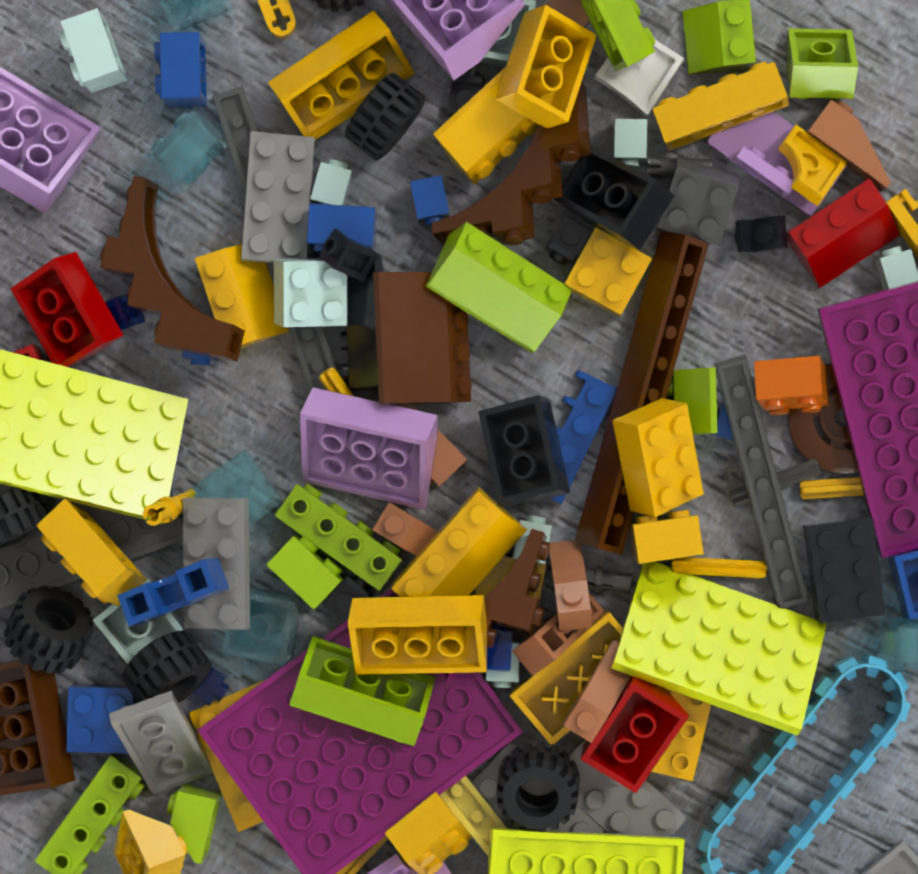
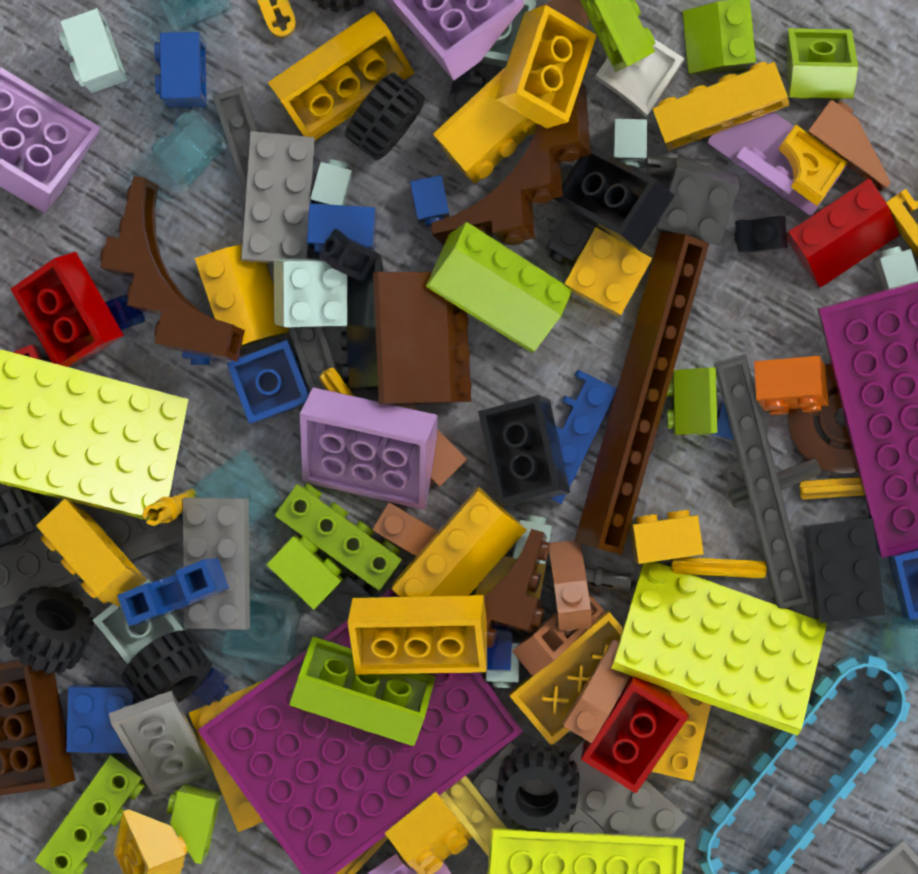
yellow brick [612,398,704,517] -> none
none -> blue brick [226,340,309,425]

